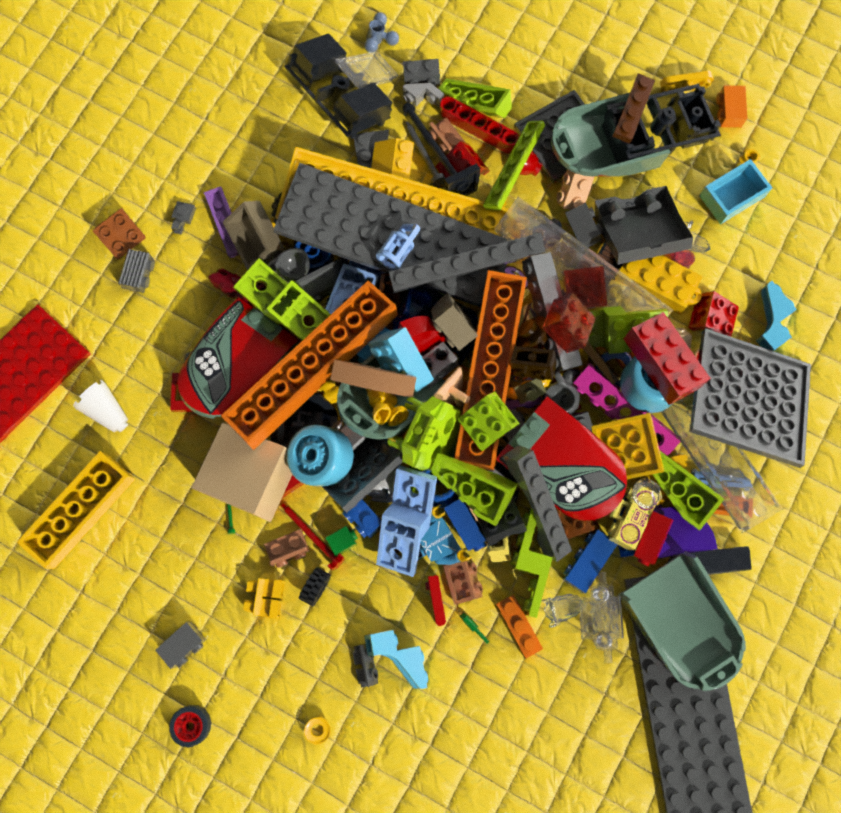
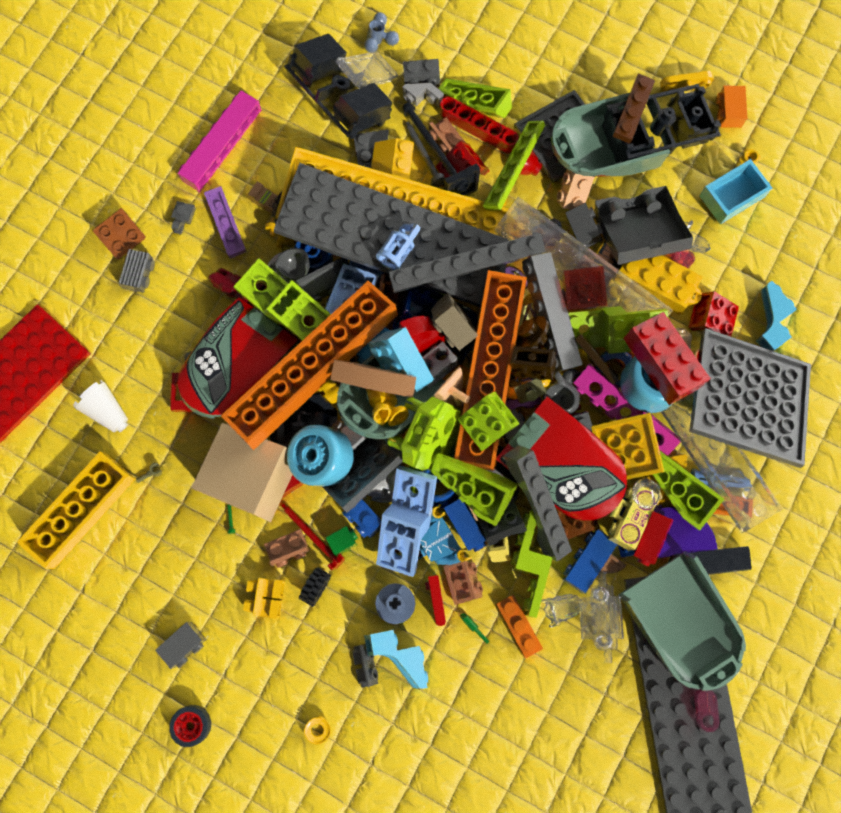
dark tan piece [223,201,285,270] -> none
clear red brick [542,292,596,353] -> none
none -> olive hand [136,463,162,483]
none -> dark pink brick [178,90,261,192]
none -> medium nougat leg [248,181,278,214]
none -> sand blue piece [375,583,416,624]
none -> medium nougat tile [601,554,626,574]
none -> clear pink piece [694,689,719,732]

